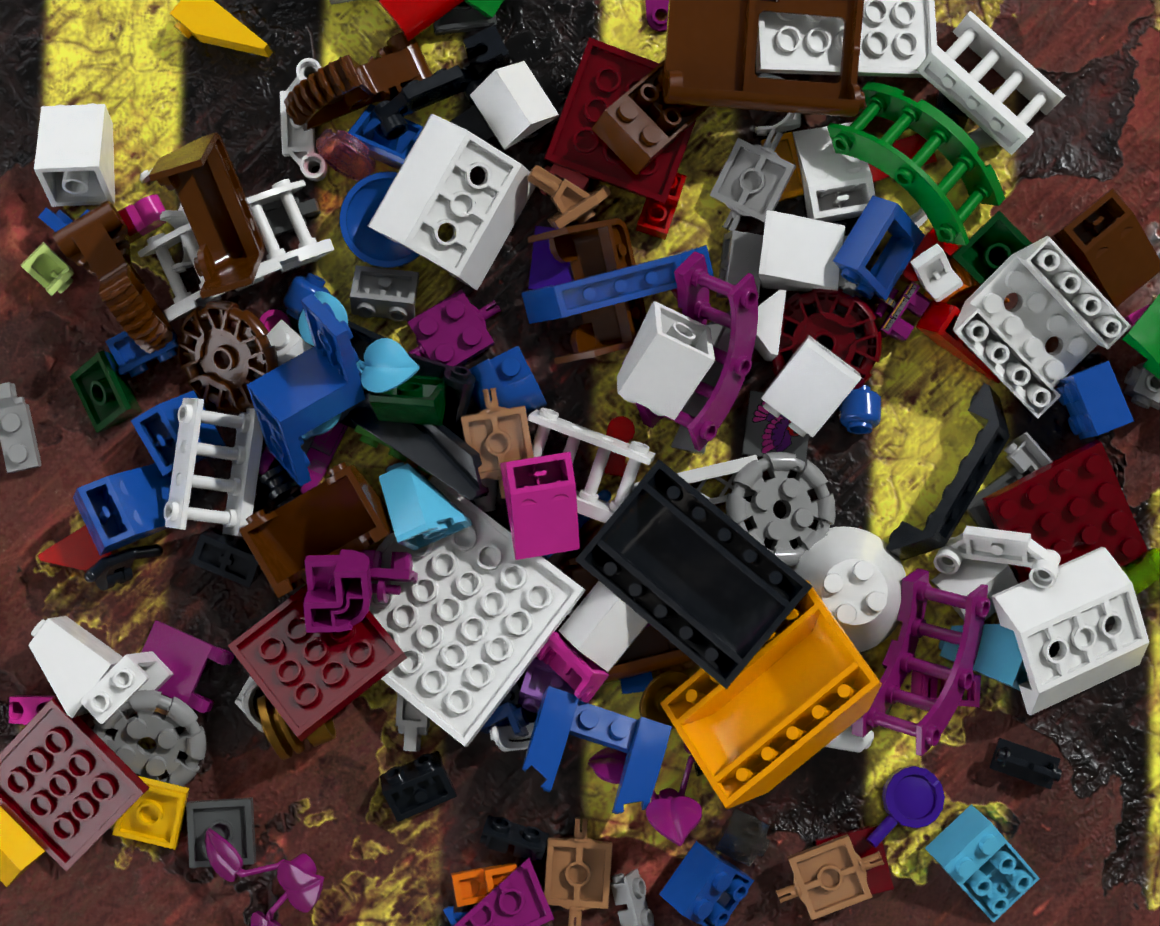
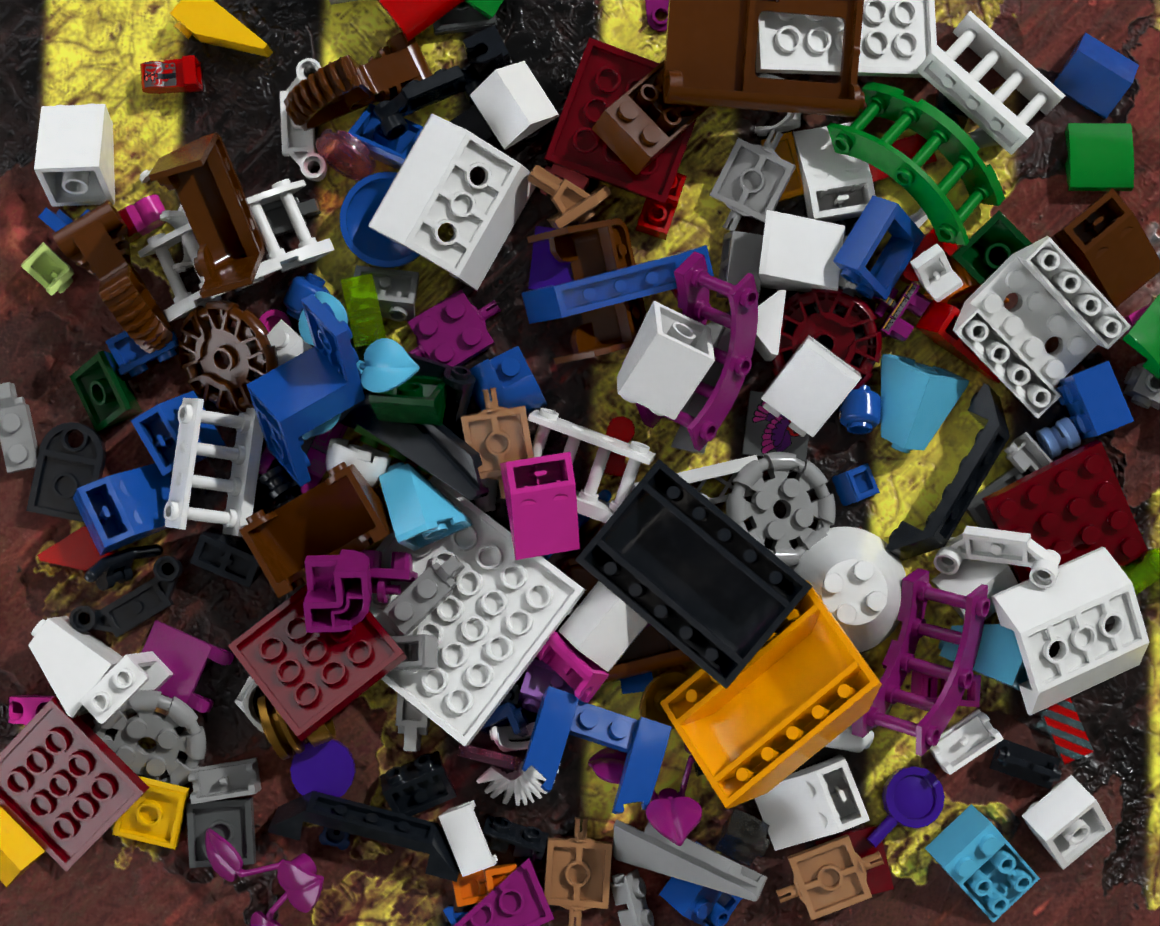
none -> black plate [26,422,106,522]
none -> black plate [69,556,183,638]
none -> red leg [140,55,203,94]
none -> light grey hinge [188,758,262,804]
none -> black slope [268,791,460,882]
none -> dark purple tile [290,739,356,797]
none -> dark blue plate [319,827,350,850]
none -> white cylinder [325,438,392,488]
none -> clear neon green slope [340,273,386,347]
none -> light grey hinge [383,556,465,635]
none -> light grey slope [391,634,438,670]
none -> white hinge [438,800,498,877]
none -> clear pink tile [457,744,522,771]
none -> white hair [476,759,561,806]
none -> light grey wedge [613,819,768,902]
none -> white slope [754,755,870,851]
none -> blue slope [832,463,880,506]
none -> medium azure slope [881,354,969,453]
none -> white hinge [929,709,1004,775]
none -> white slope [1022,775,1112,870]
none -> light blue wheel [1036,417,1081,459]
none -> tile [1039,697,1094,764]
none -> blue slope [1053,32,1139,119]
none -> green slope [1065,123,1134,191]

